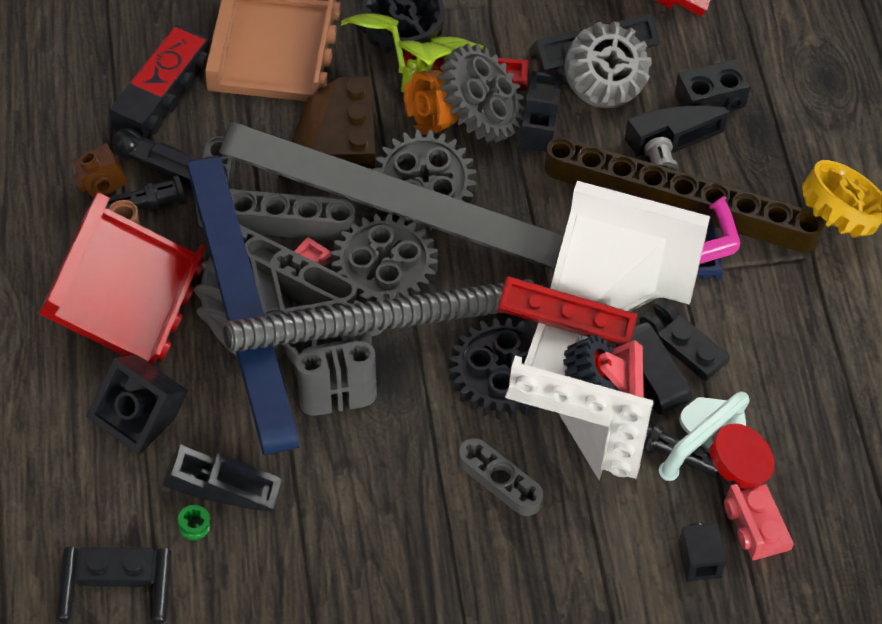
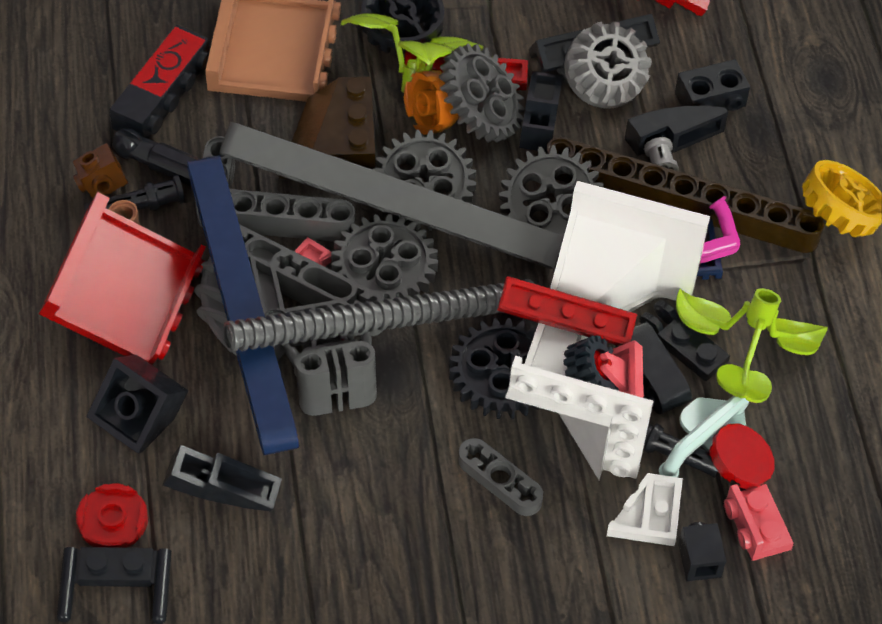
green bush [178,505,210,541] -> none
none -> red tile [76,483,148,548]
none -> dark grey gear [499,145,603,237]
none -> white wing [607,473,683,546]
none -> lime plant [676,288,828,403]

